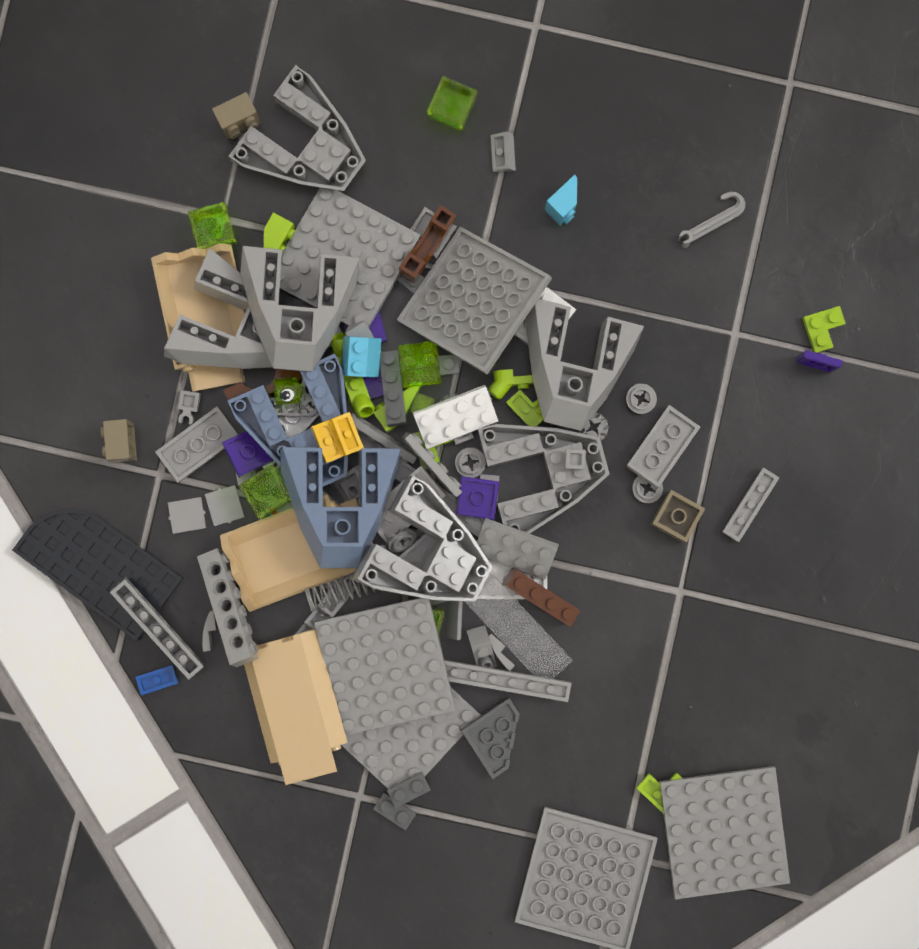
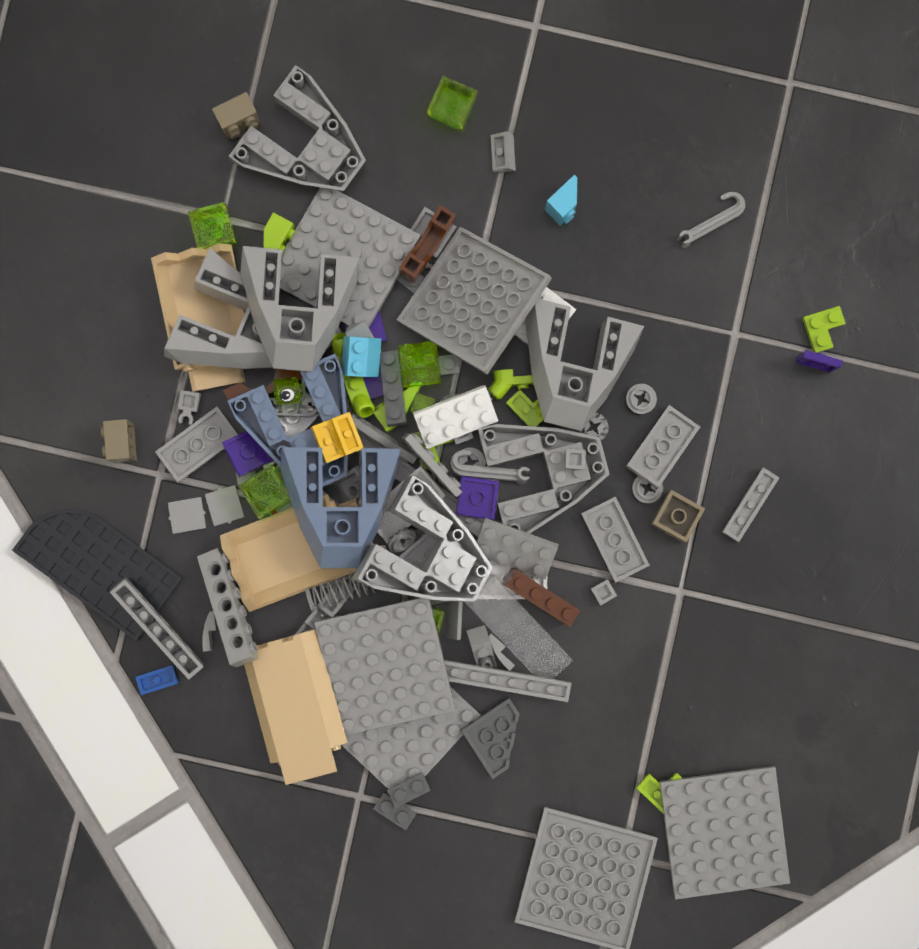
none -> light grey piece [450,450,530,485]
none -> light grey plate [581,497,650,583]
none -> light grey plate [591,579,617,606]

